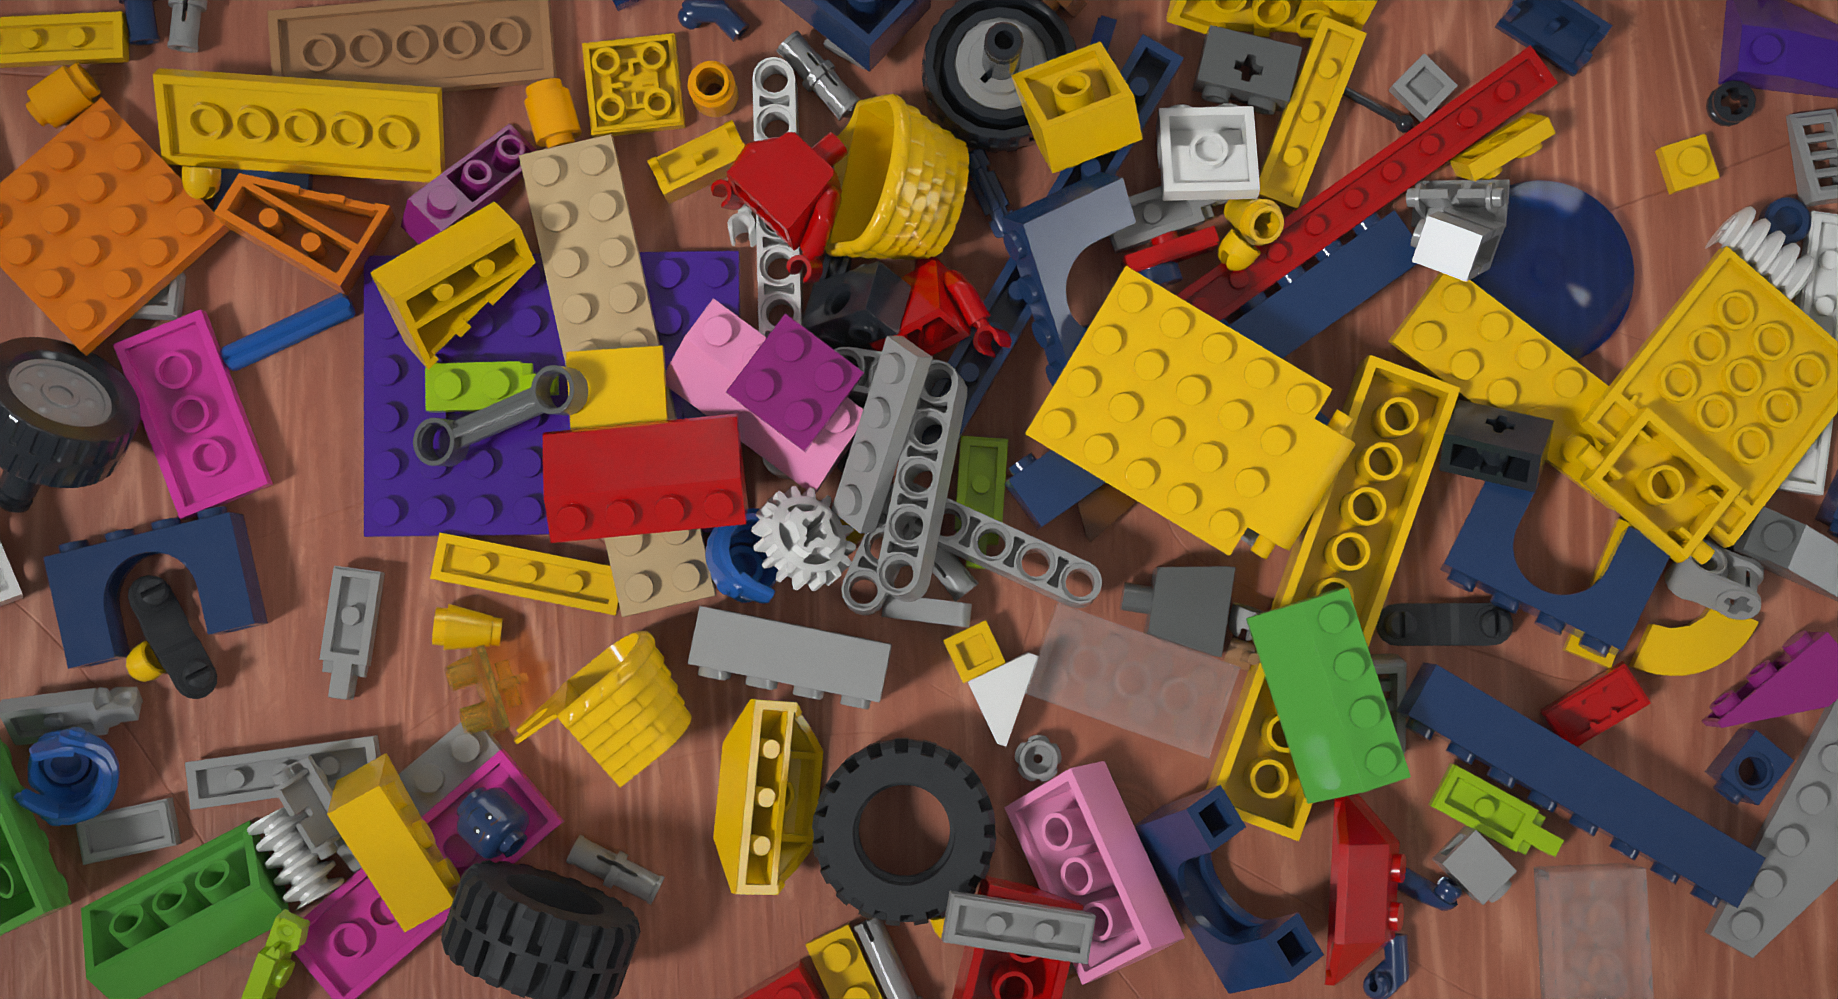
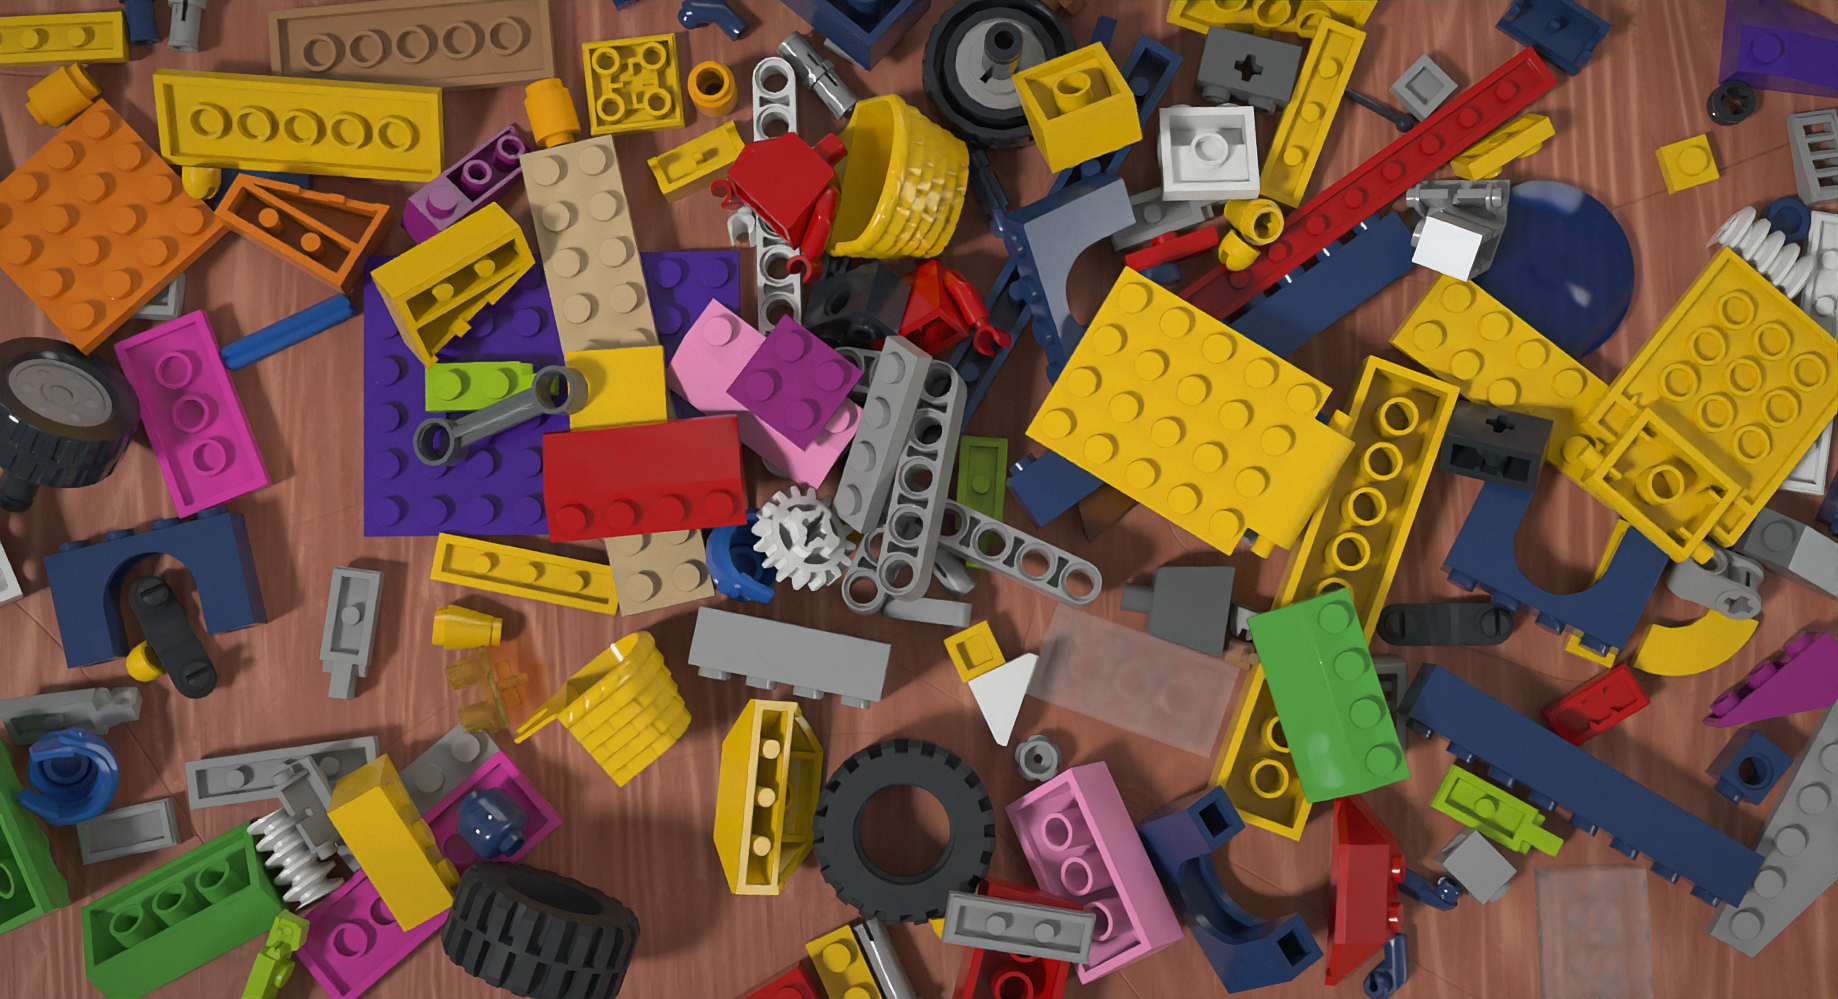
light grey pin [566,835,665,905] -> none

